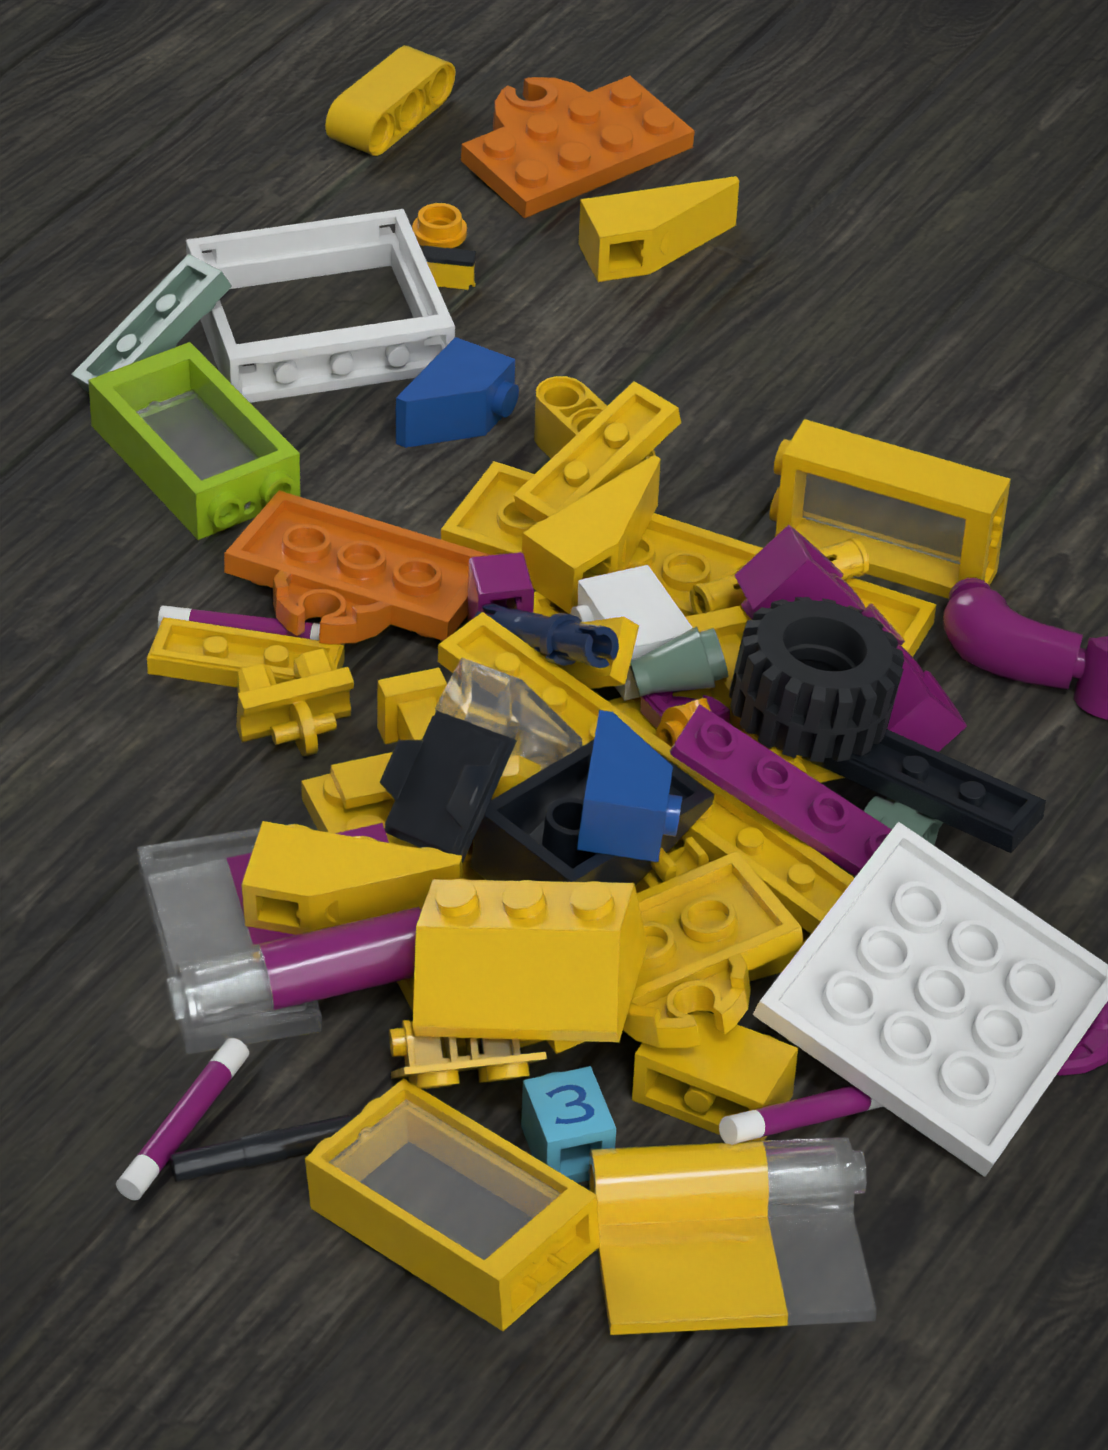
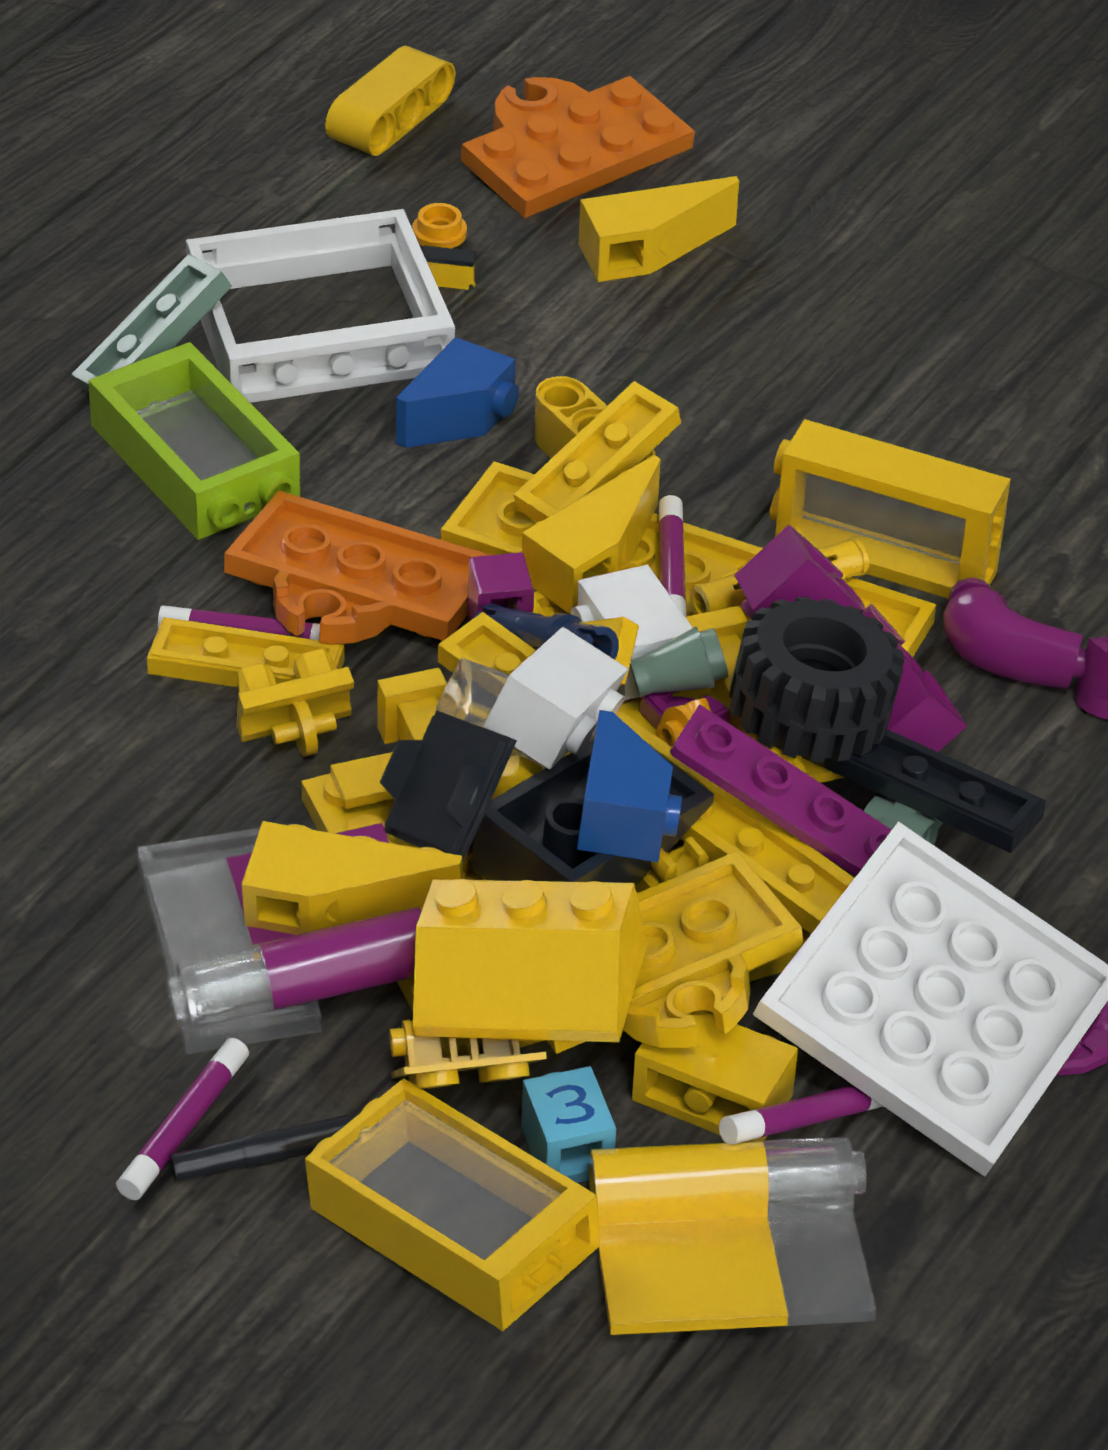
none -> white brick [483,627,628,769]
none -> magenta bar [659,495,687,617]

